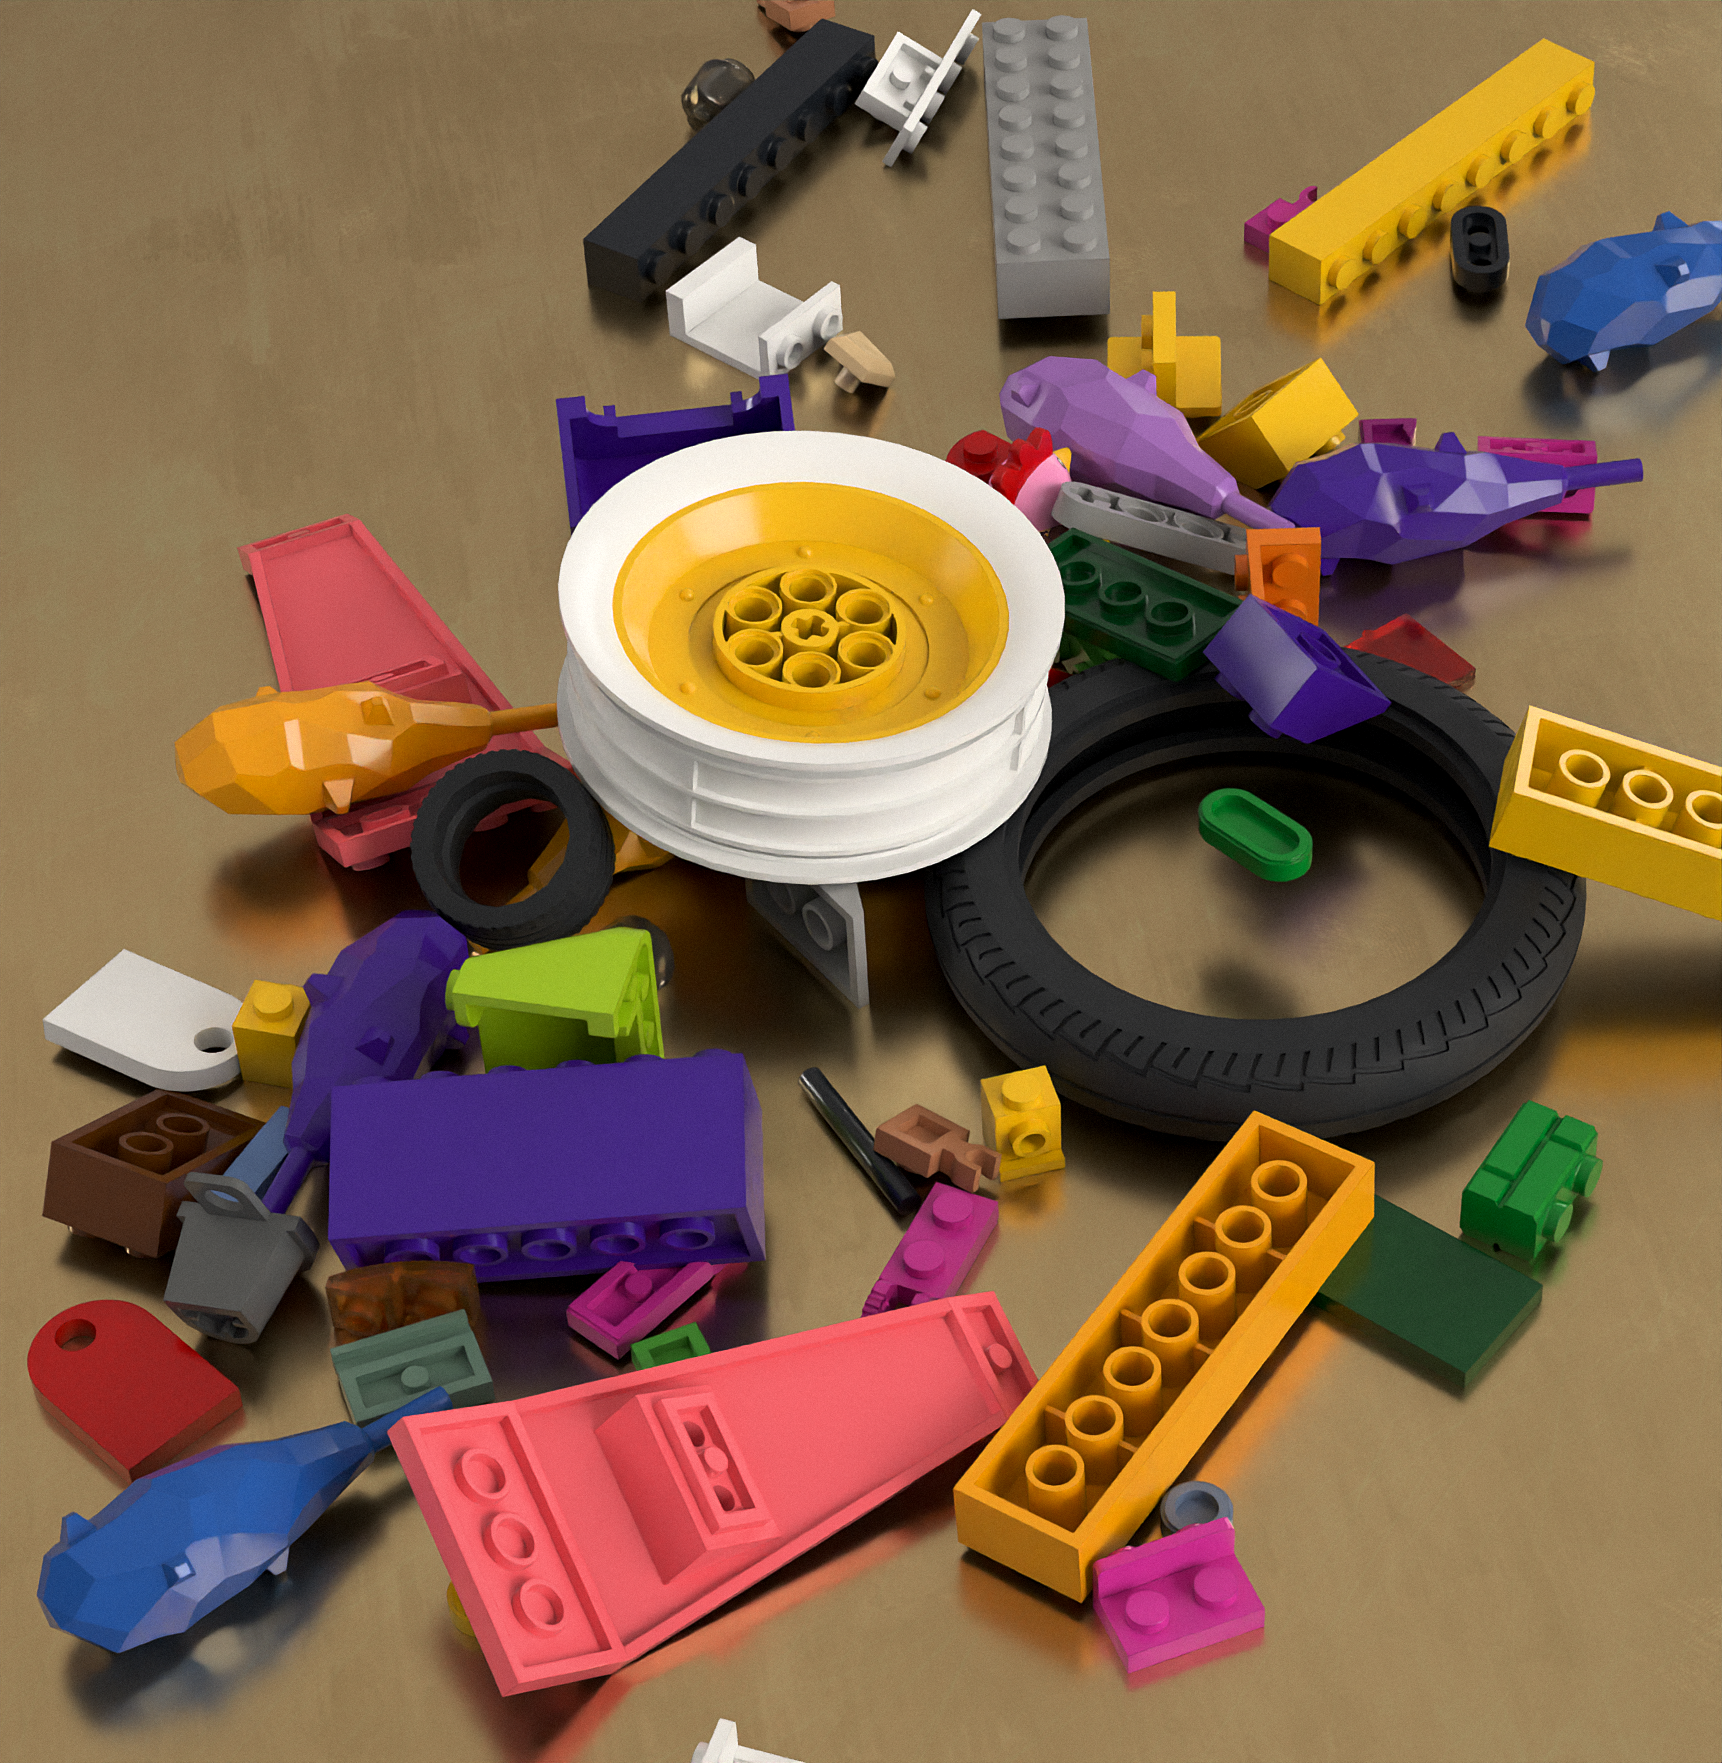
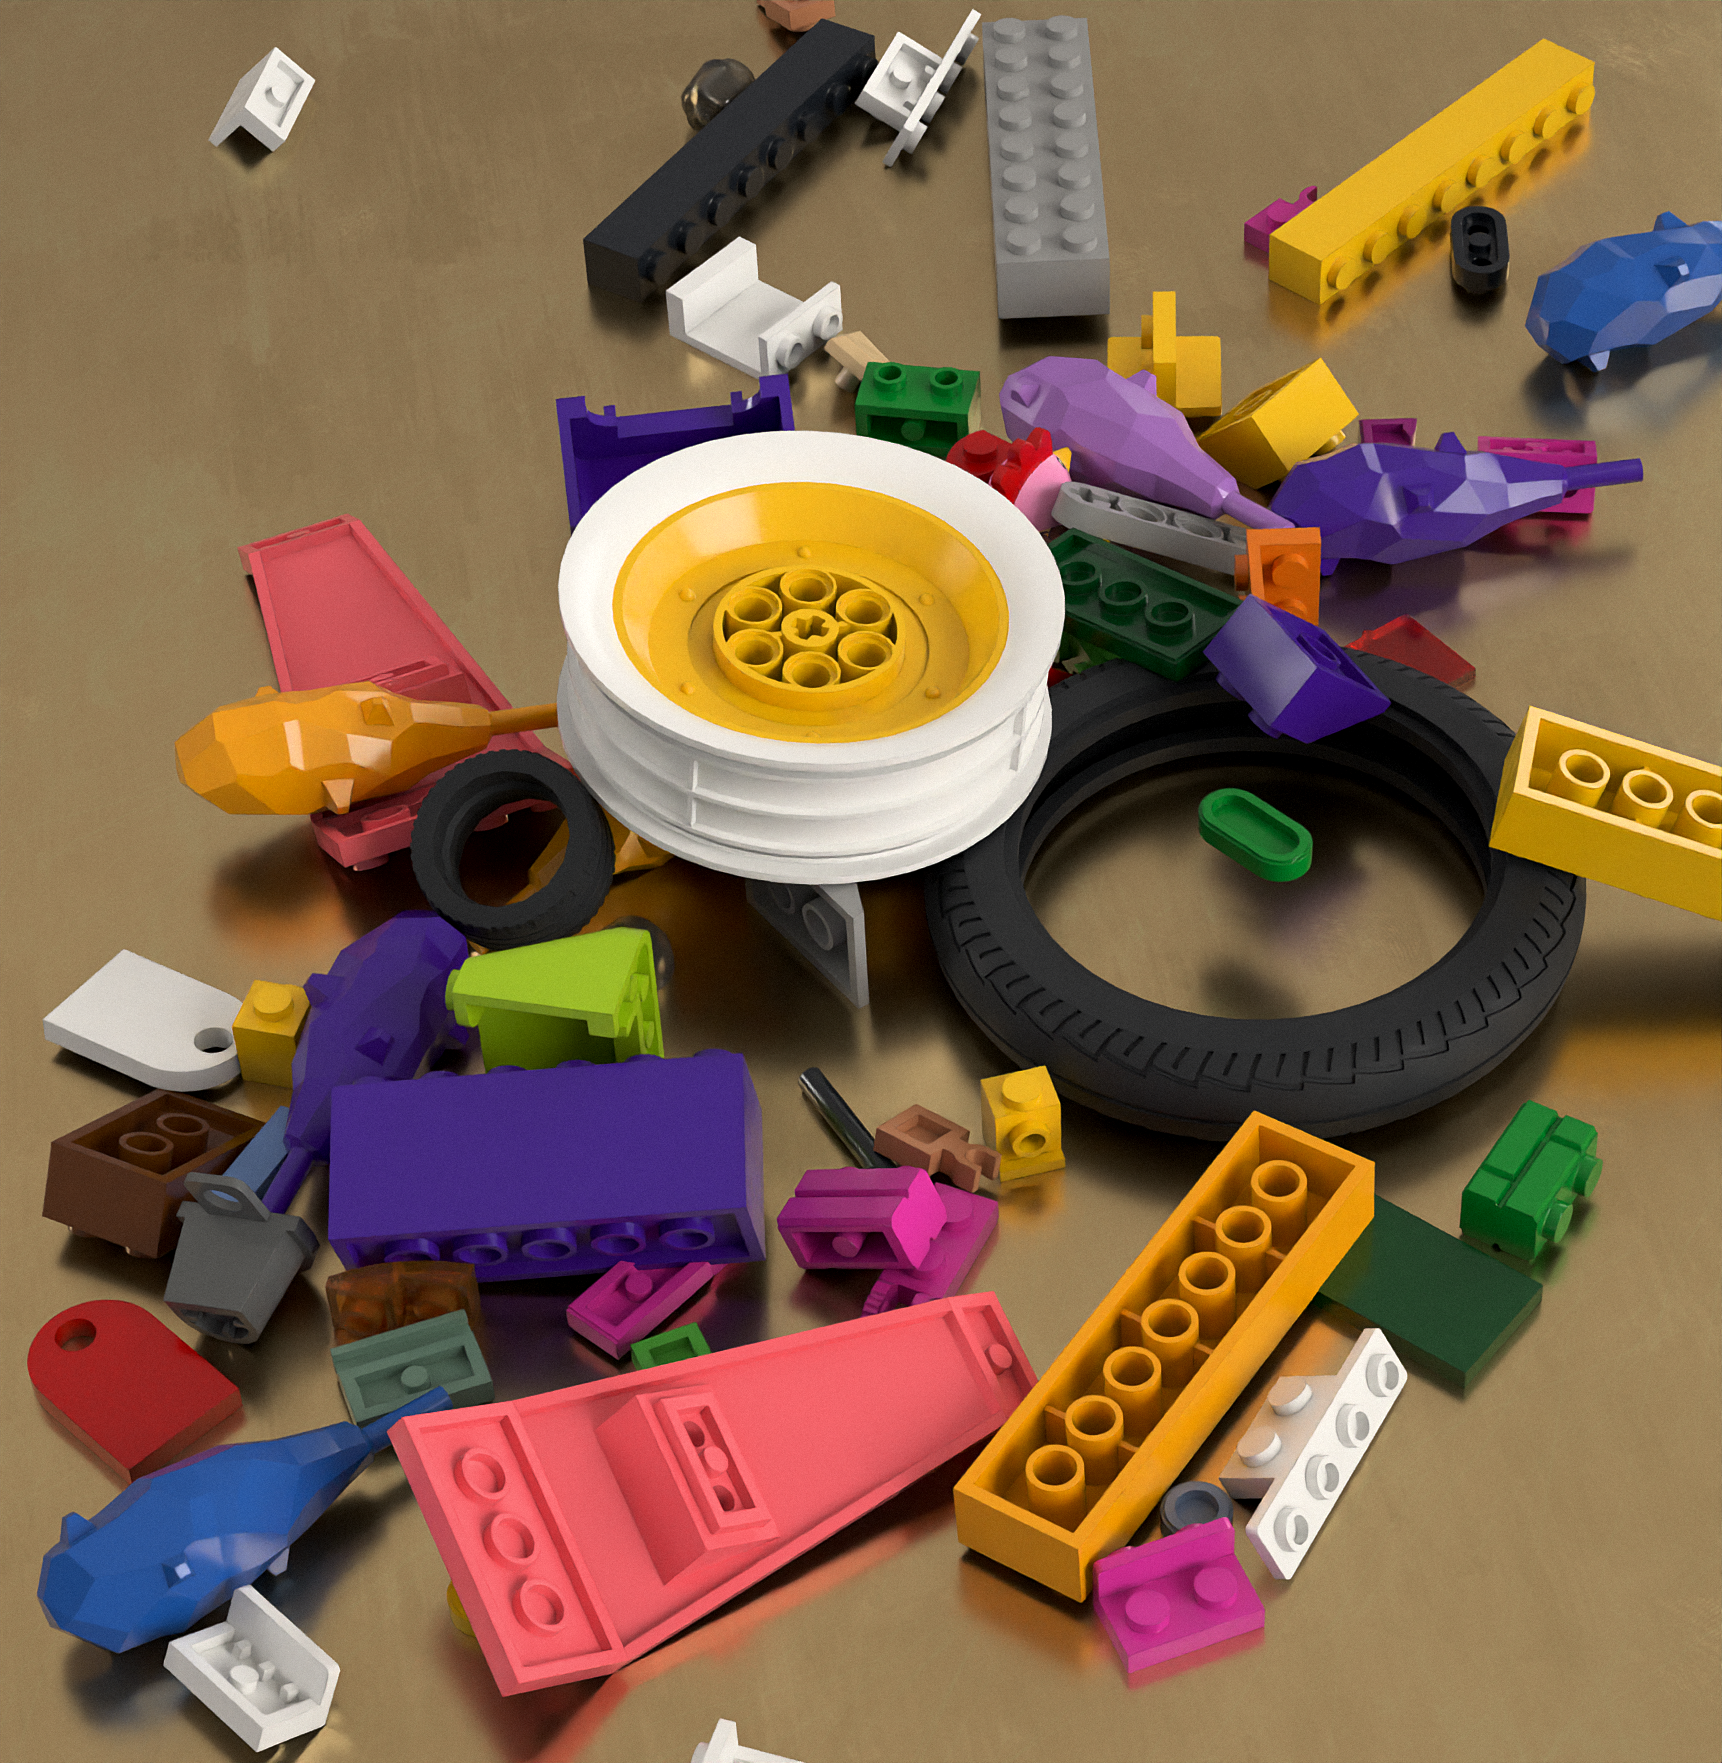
none -> white bracket [163,1585,340,1752]
none -> white panel [209,47,315,152]
none -> dark pink brick [777,1166,947,1269]
none -> green brick [855,362,982,457]
none -> white bracket [1218,1328,1407,1579]

